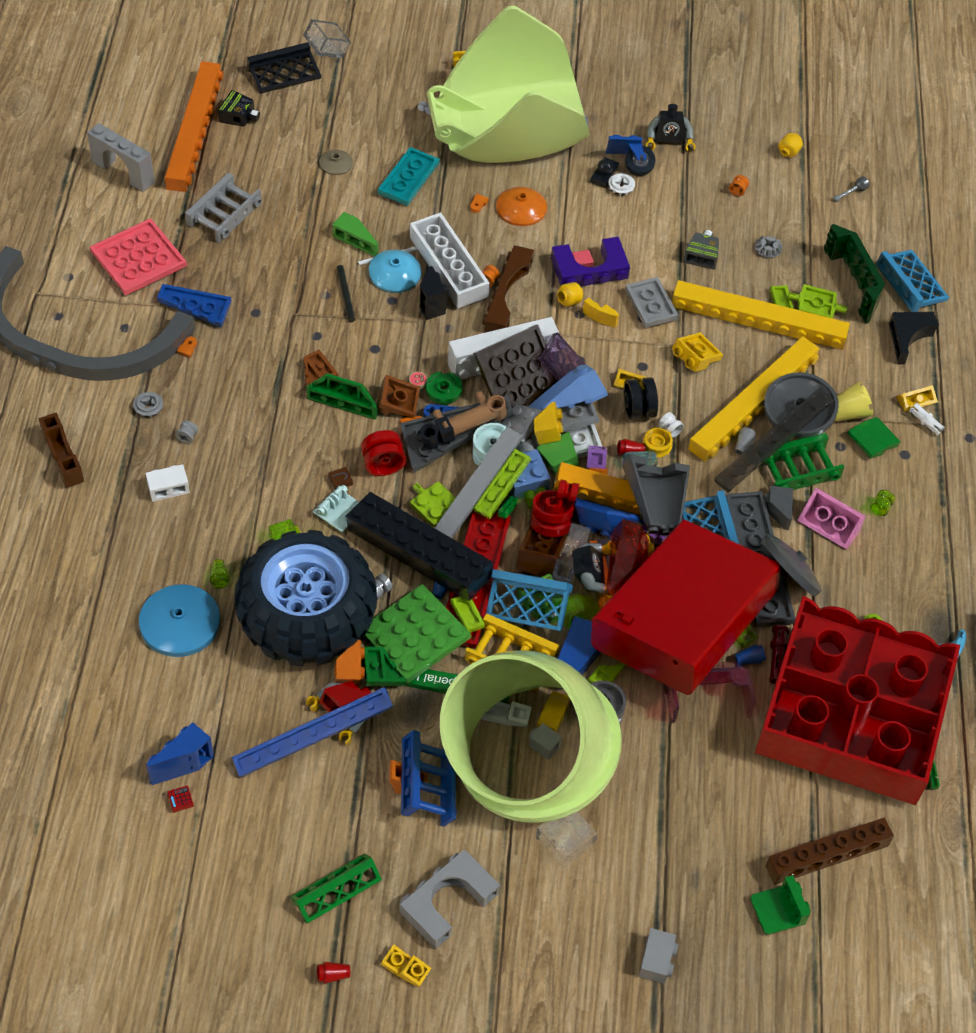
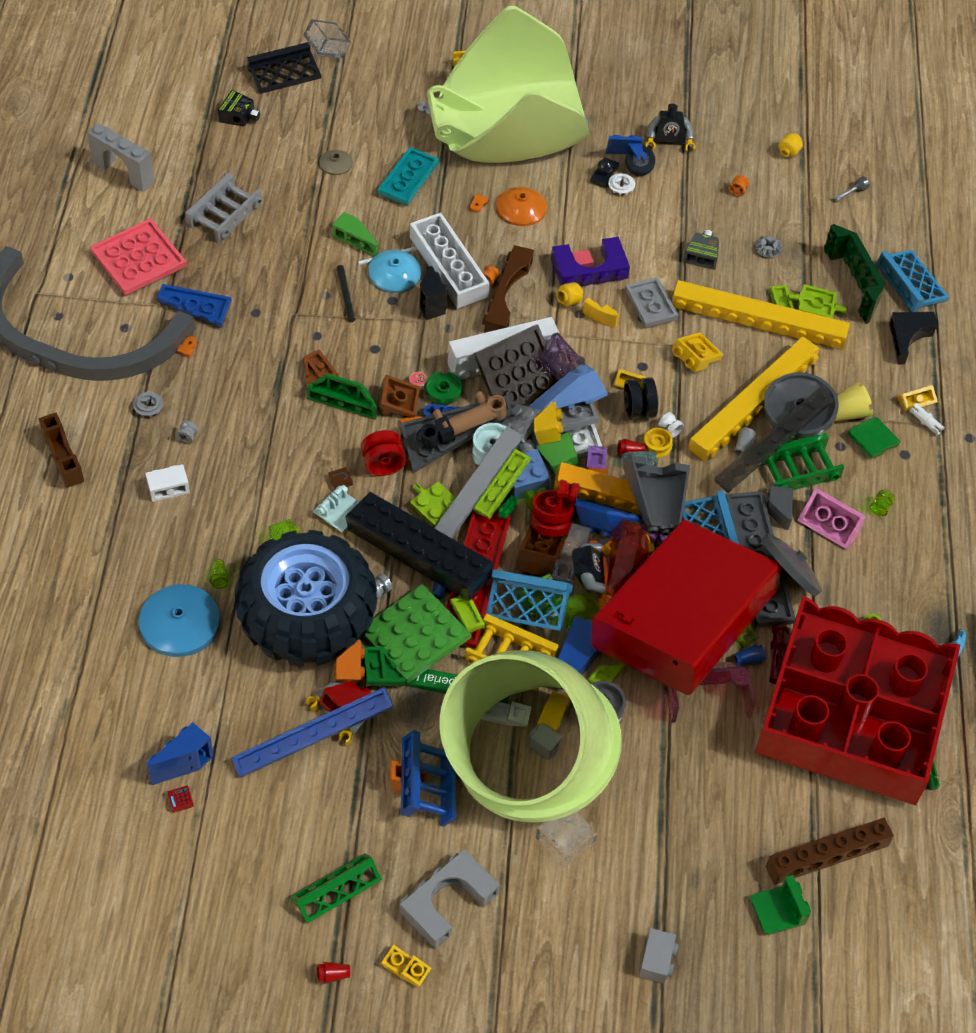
orange brick [165,61,224,192] -> none

